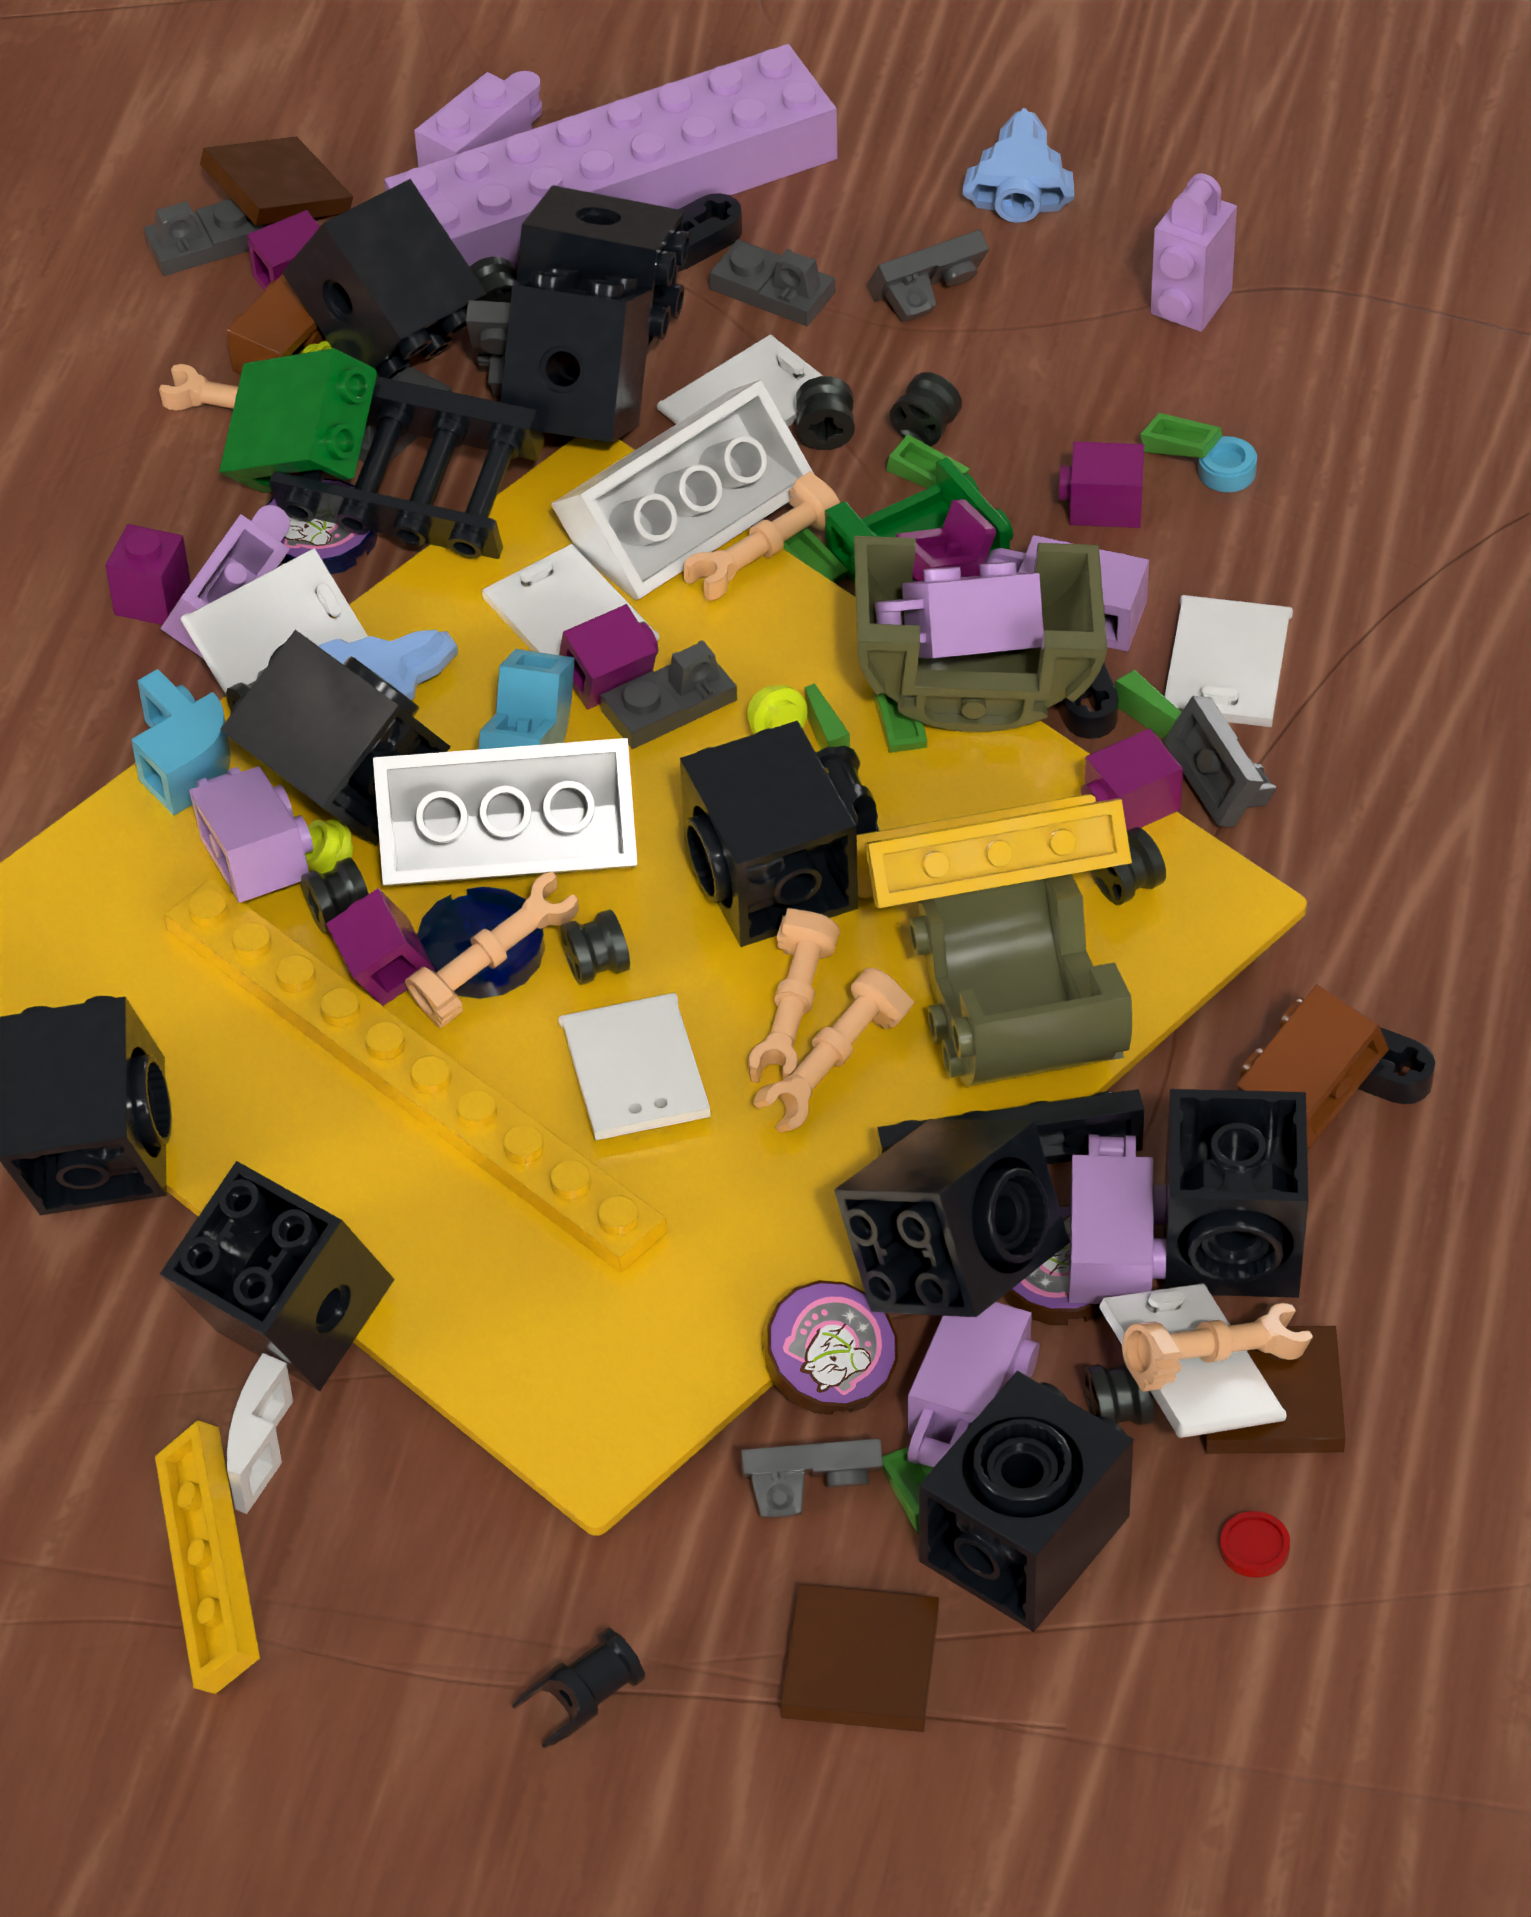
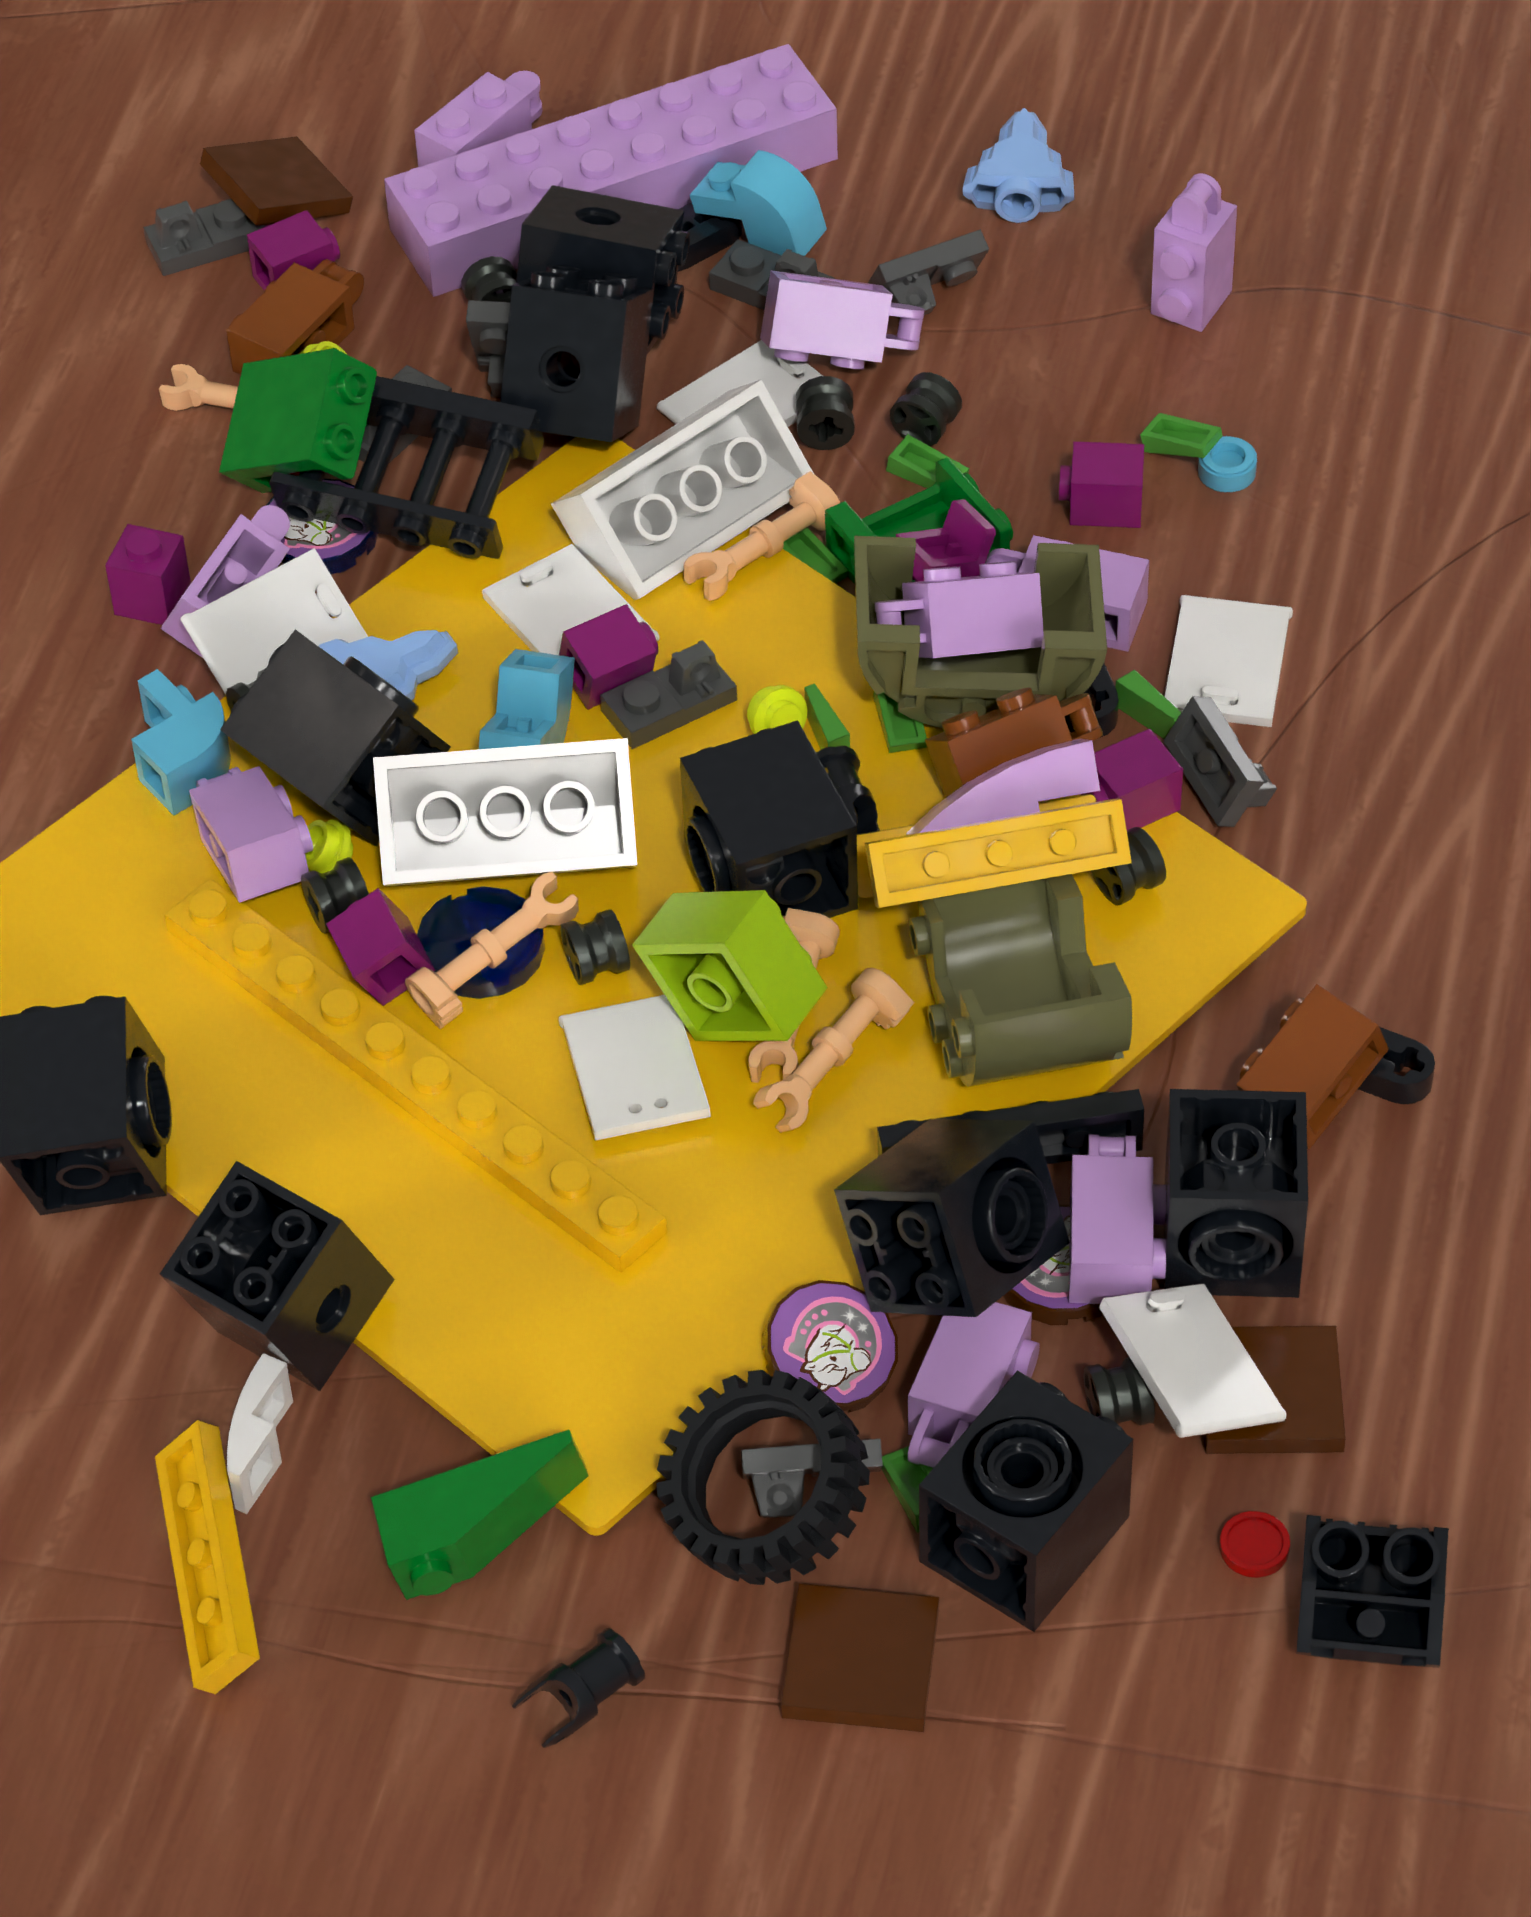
black brick [282,179,487,379] -> none
light nougat piece [1122,1303,1313,1392] -> none
none -> green slope [371,1430,589,1600]
none -> lime brick [632,890,828,1041]
none -> black tyre [657,1370,870,1585]
none -> medium azure brick [690,150,827,256]
none -> lavender brick [760,270,925,369]
none -> lavender slope [906,738,1100,835]
none -> dark orange brick [925,687,1103,798]
none -> black slope [1296,1515,1449,1668]

